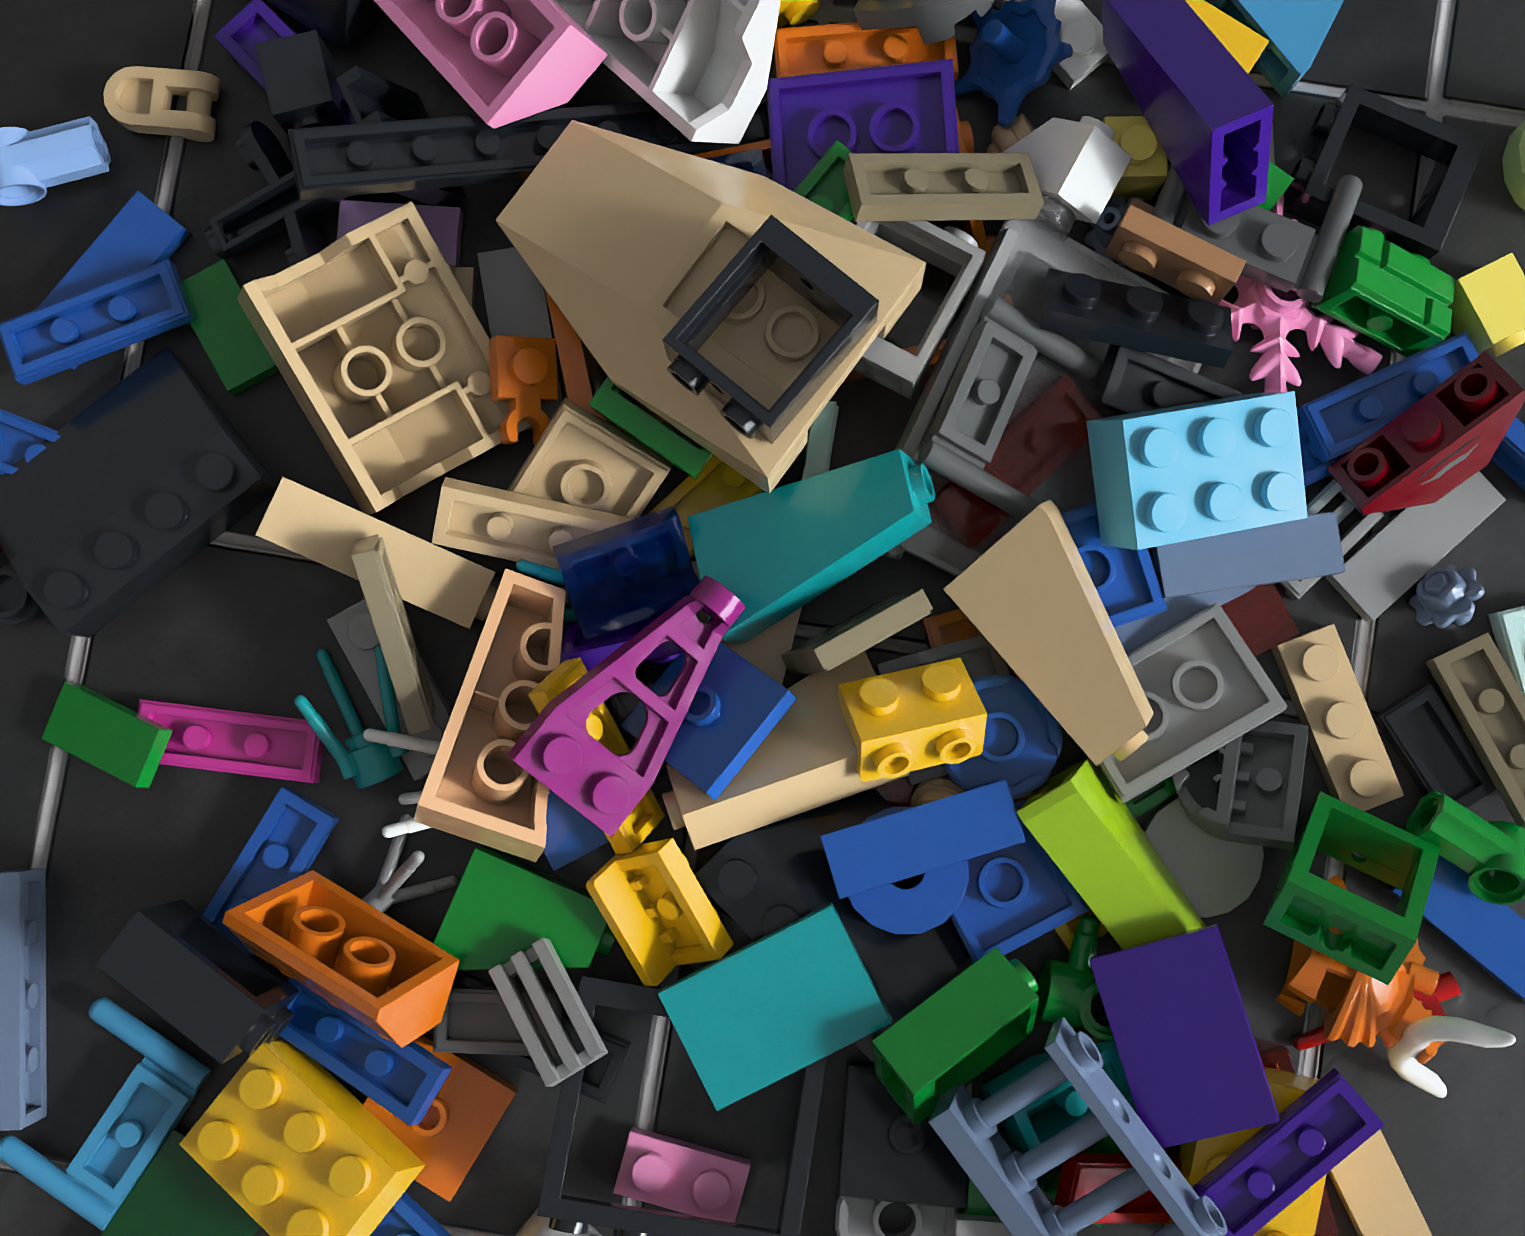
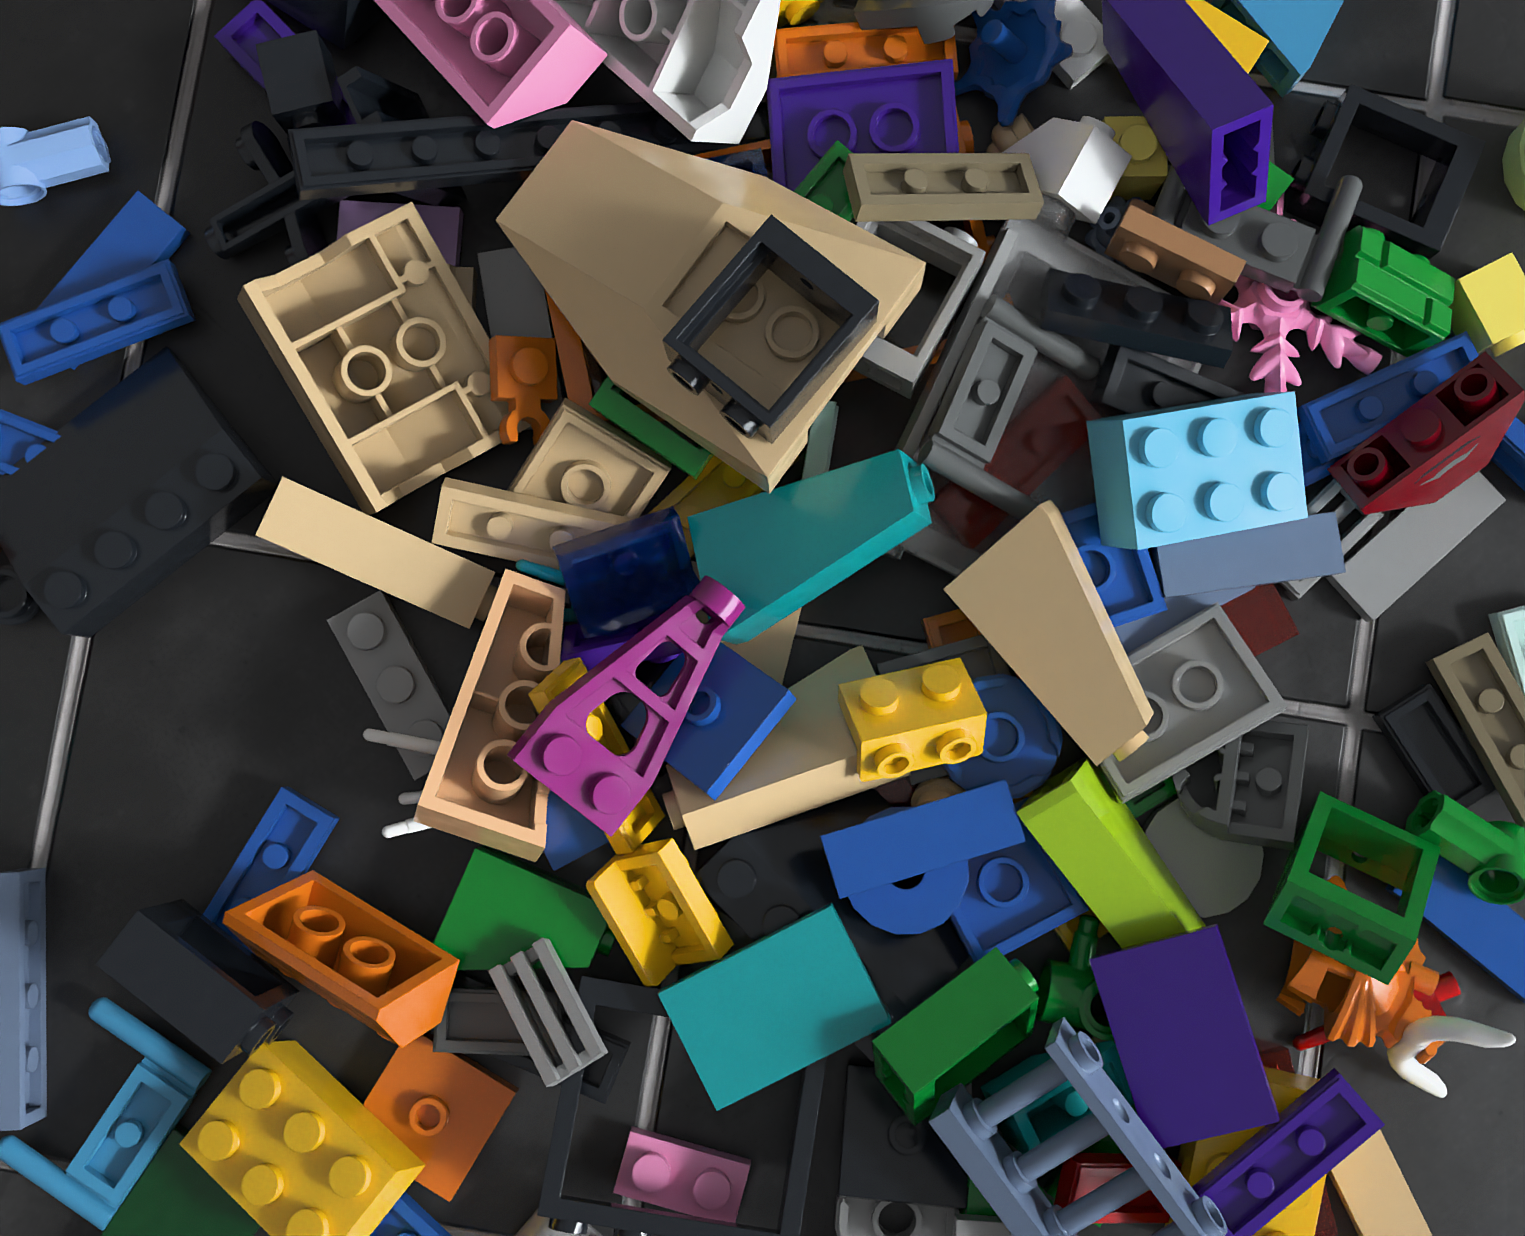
green tile [41,682,173,788] -> none
tan plate [103,66,221,142] -> none
dark pink tile [138,699,327,783] -> none
green tile [182,259,279,396] -> none
blue plate [279,977,453,1126] -> none
teal plant [294,645,409,788] -> none
dark tan tile [351,534,436,735] -> none
light grey plant [362,814,459,913] -> none
dark tan tile [780,589,933,675] -> none
tan plate [1270,624,1404,811] -> none
sand blue plant [1409,564,1485,629] -> none

